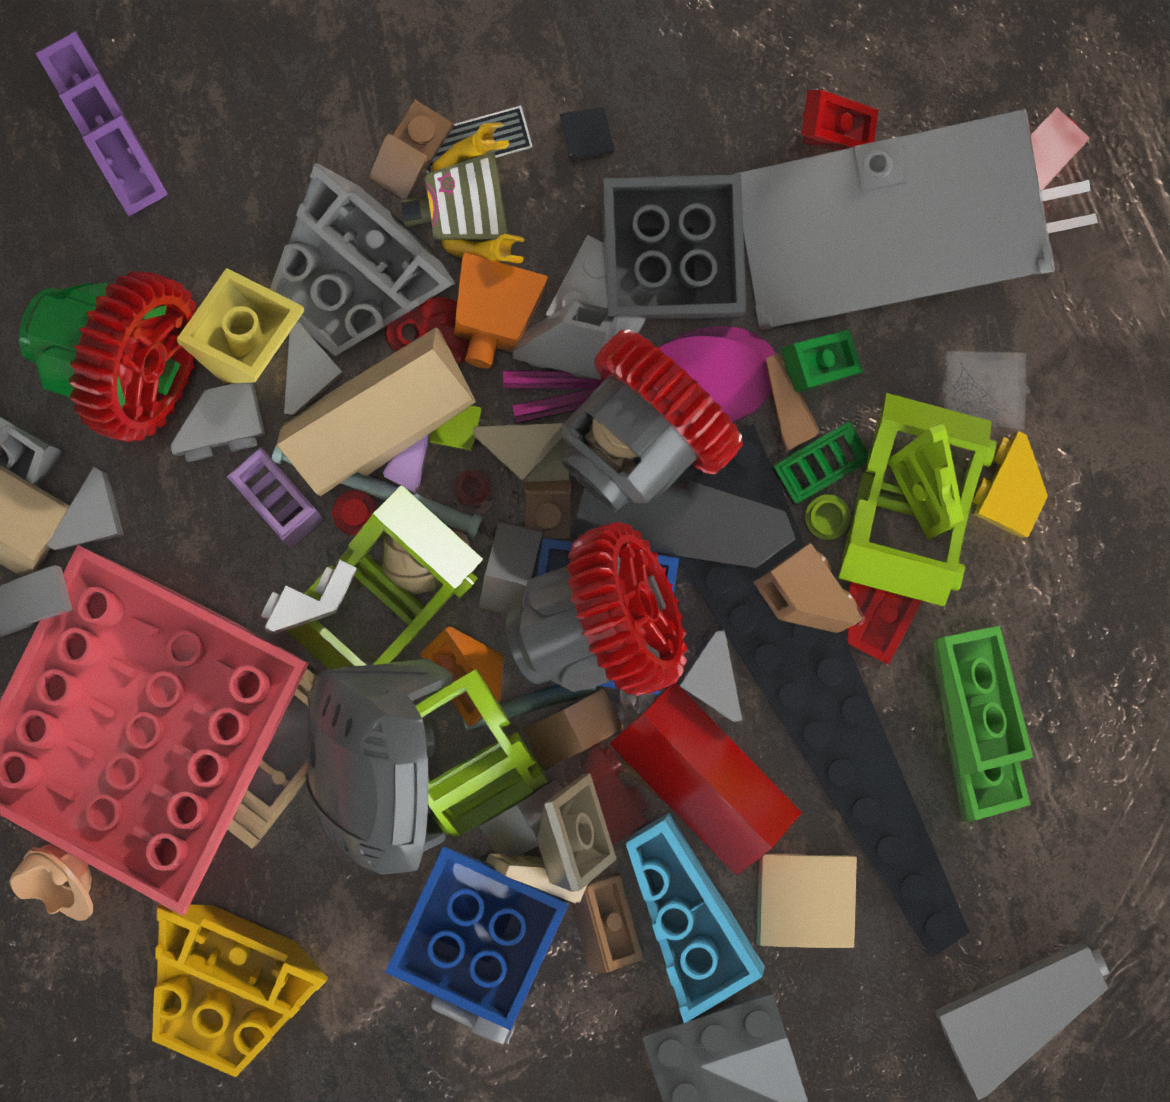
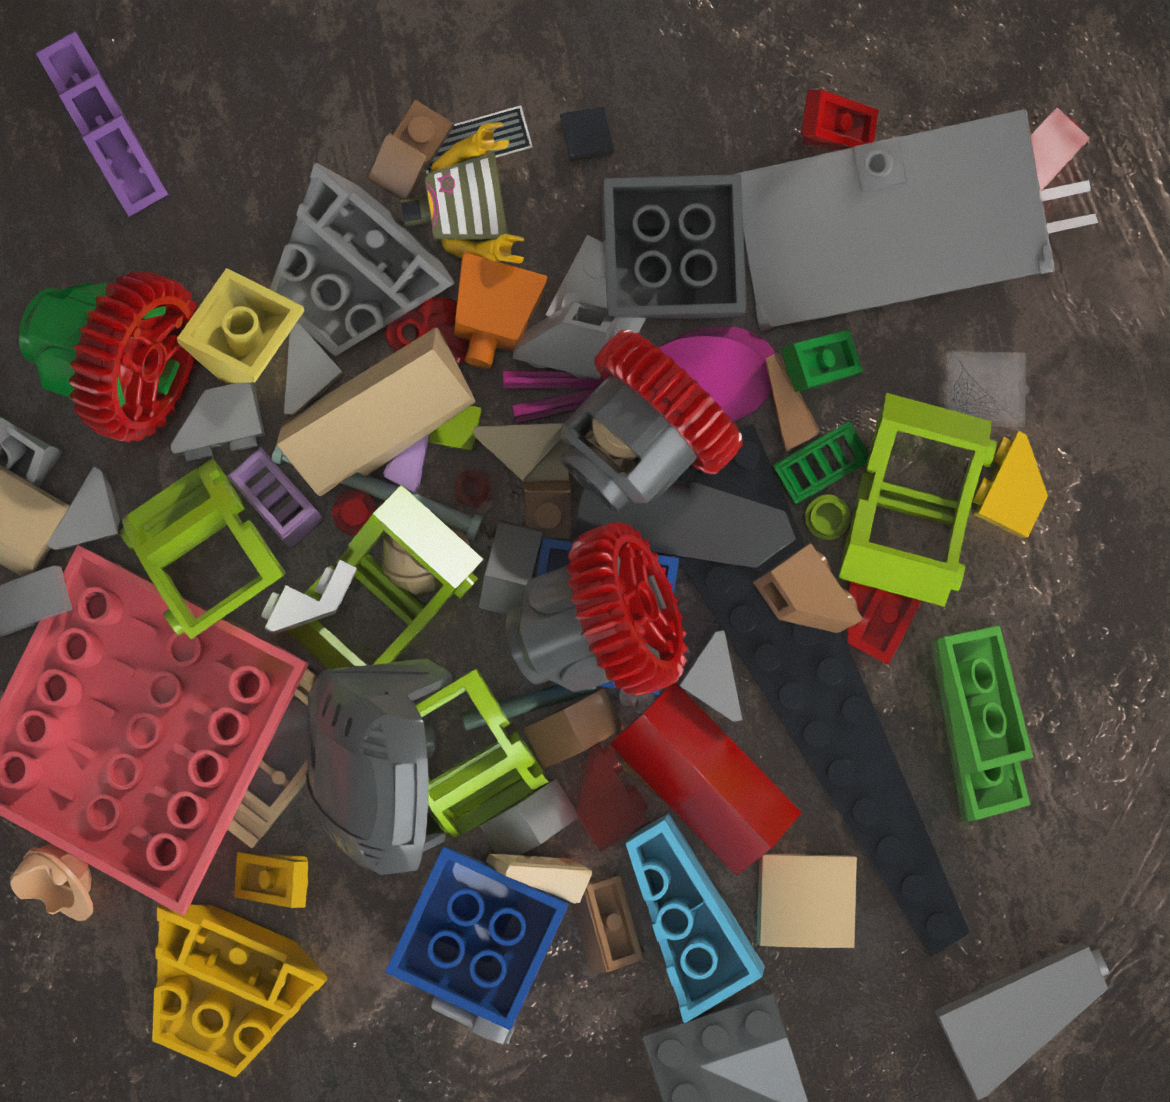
orange slope [420,627,503,727] -> none
dark tan slope [537,773,617,892] -> none
lime wing [888,423,964,541] -> none
none -> lime window [119,456,286,640]
none -> yellow slope [234,852,308,908]

